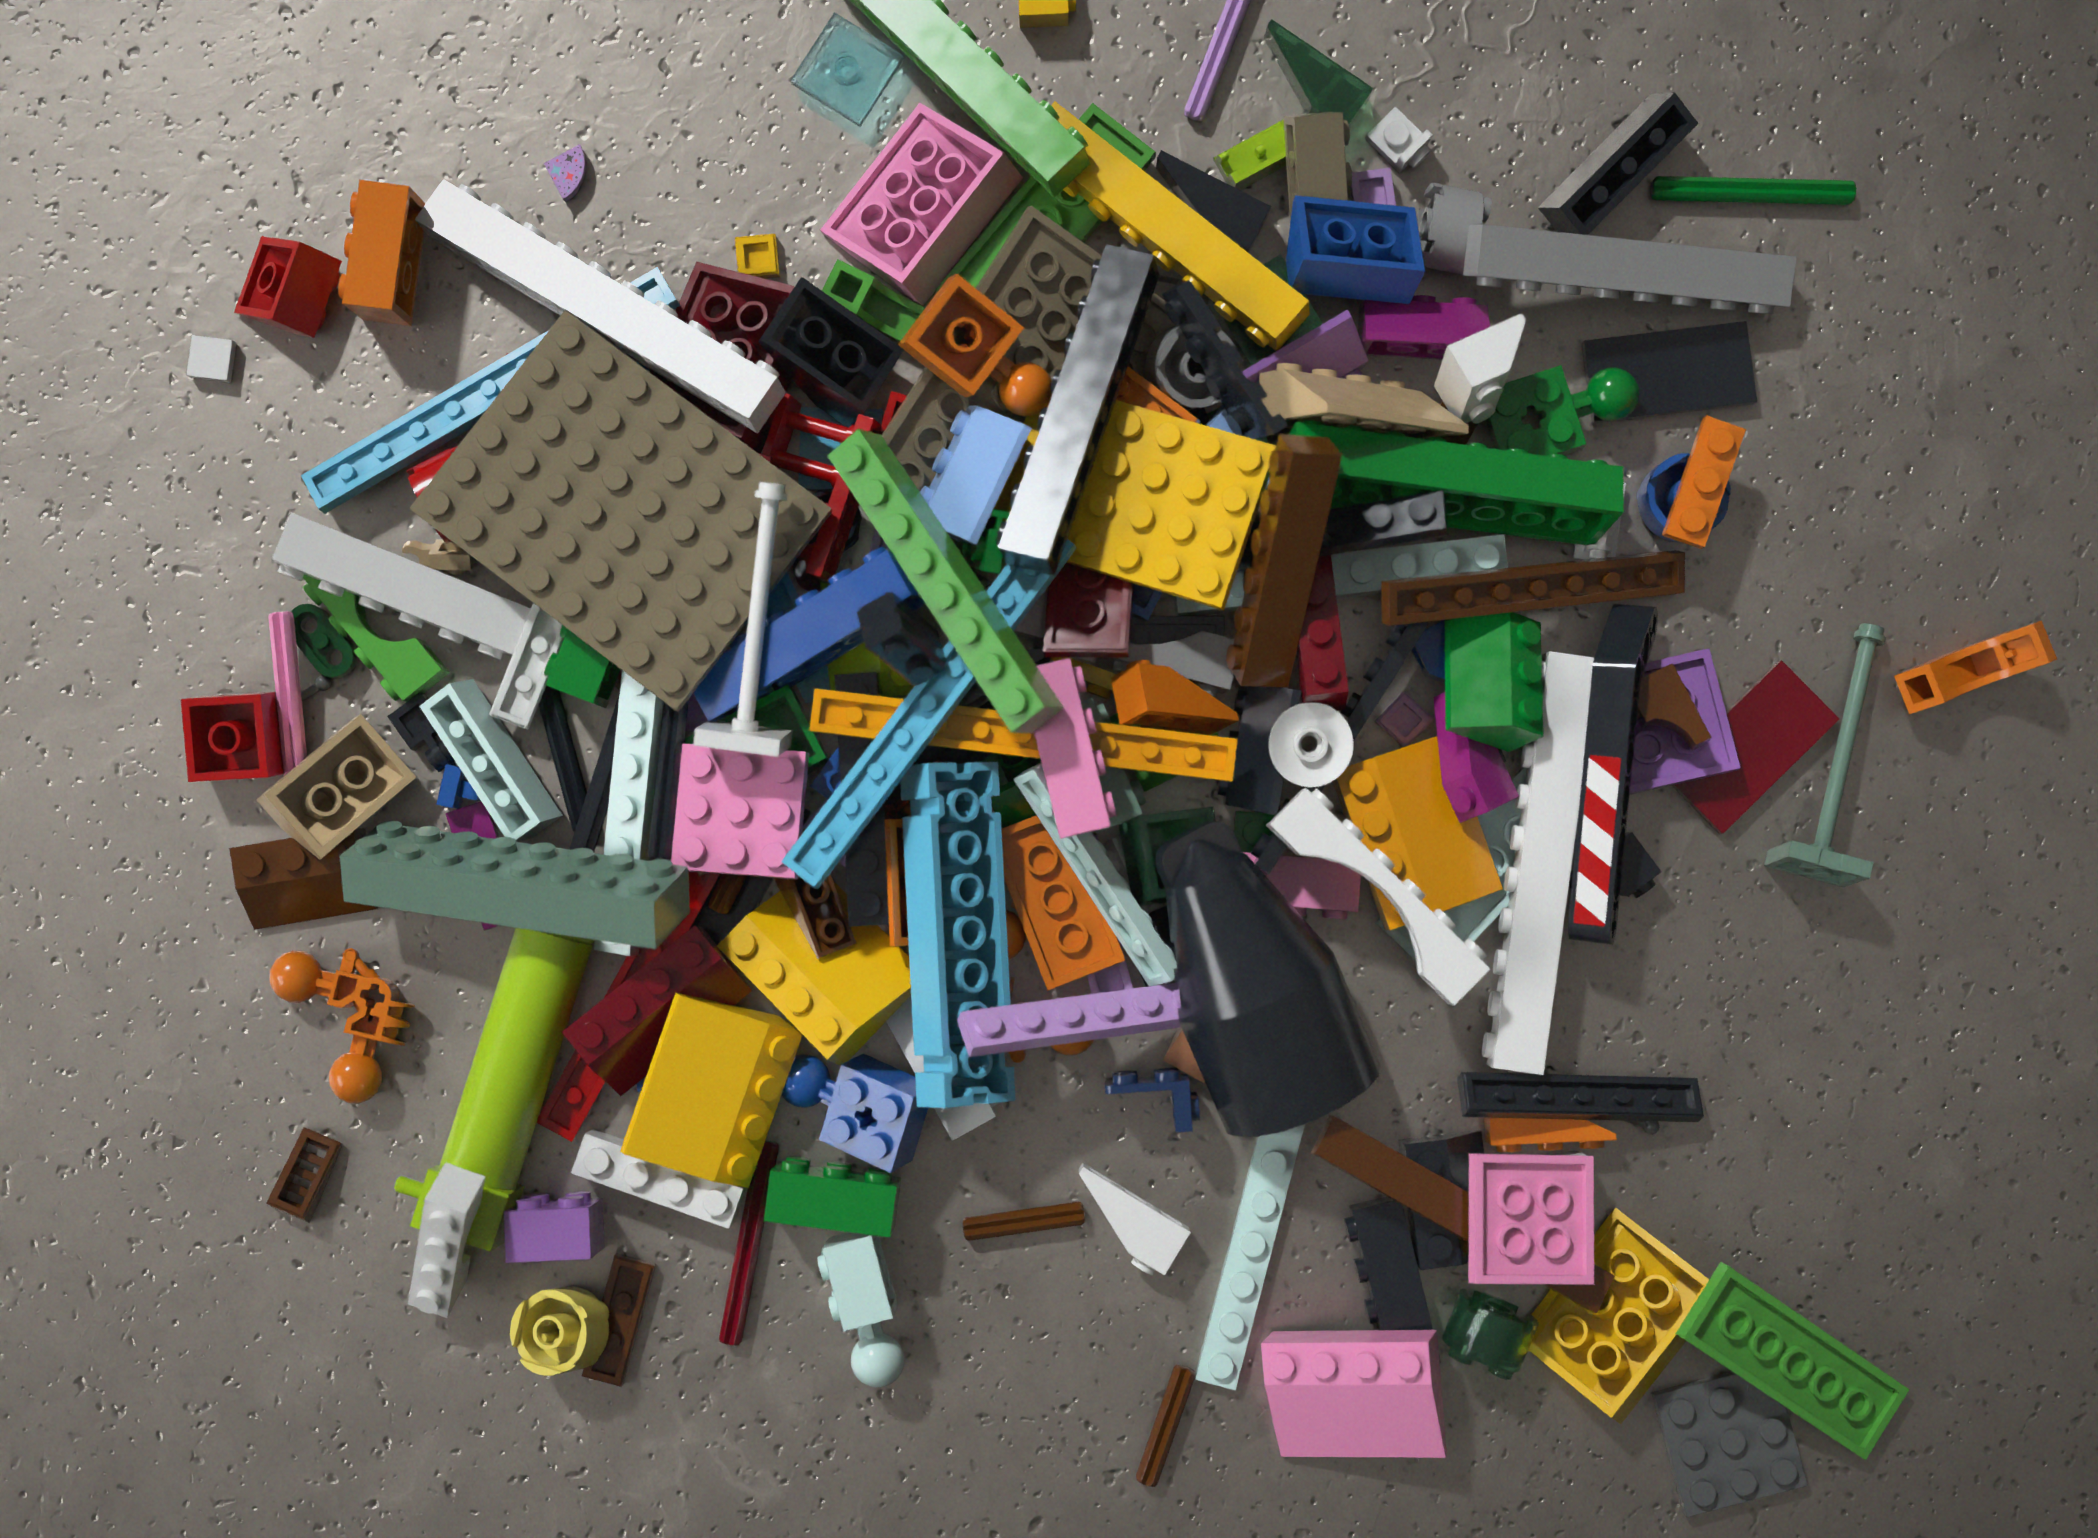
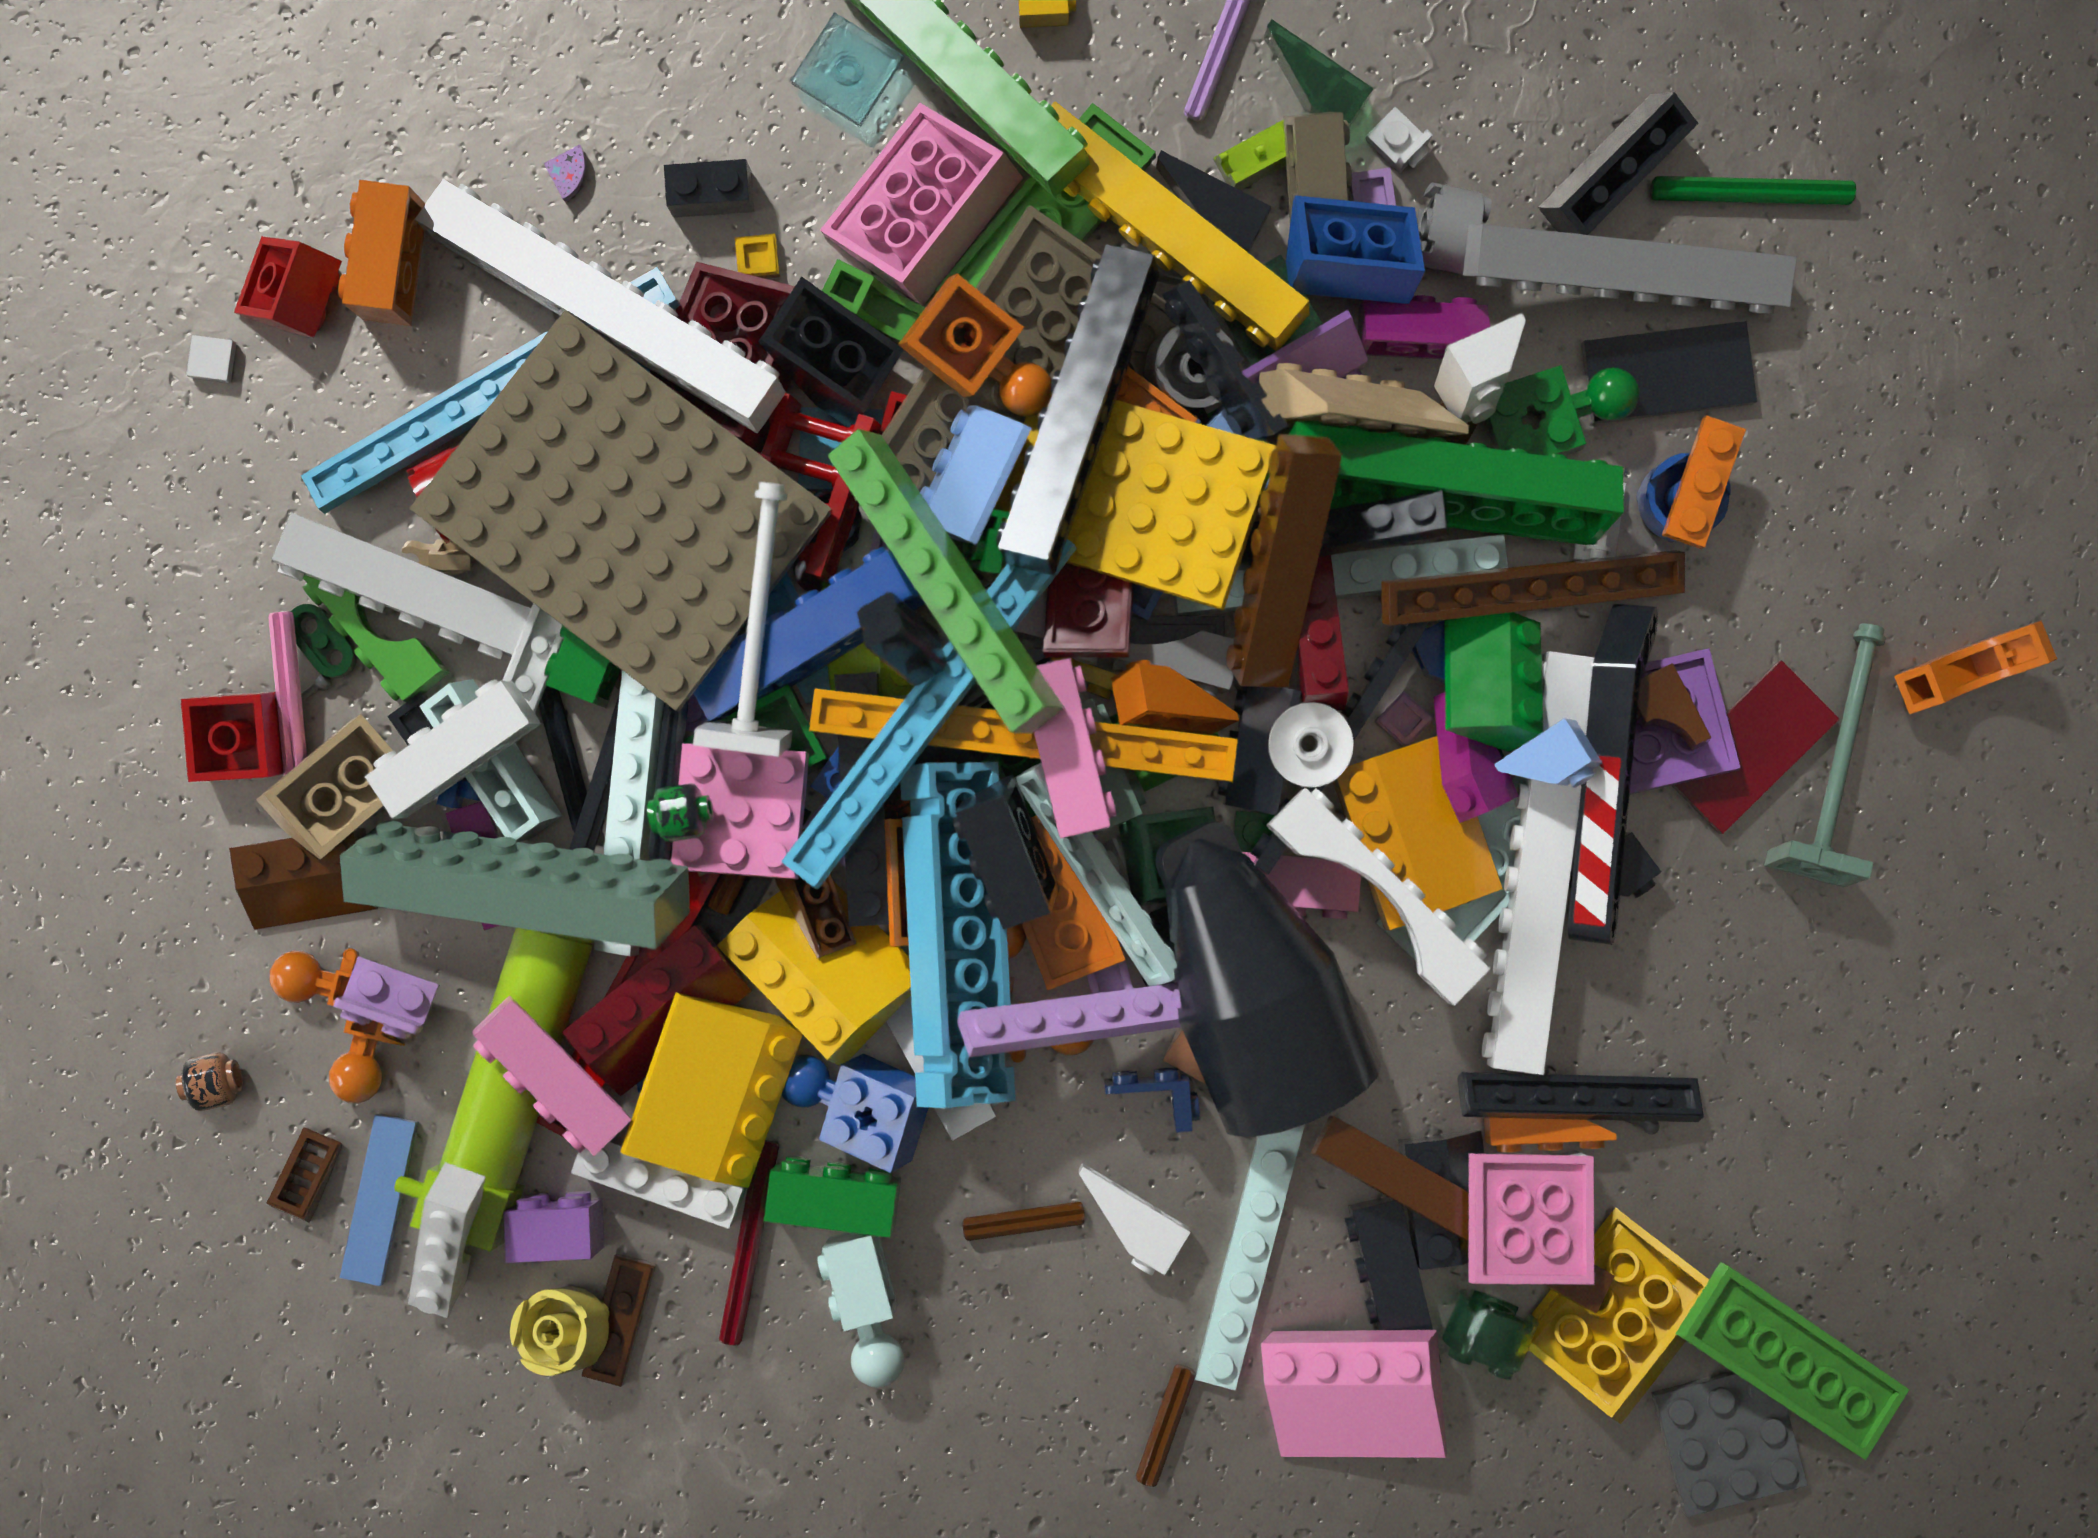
none -> nougat head [176,1052,243,1111]
none -> lavender bracket [333,956,440,1039]
none -> medium blue tile [339,1113,419,1286]
none -> white brick [365,679,541,819]
none -> bright pink brick [472,995,631,1156]
none -> head [647,783,713,842]
none -> black brick [664,159,754,218]
none -> black slope [953,774,1060,930]
none -> light blue slope [1494,718,1602,788]

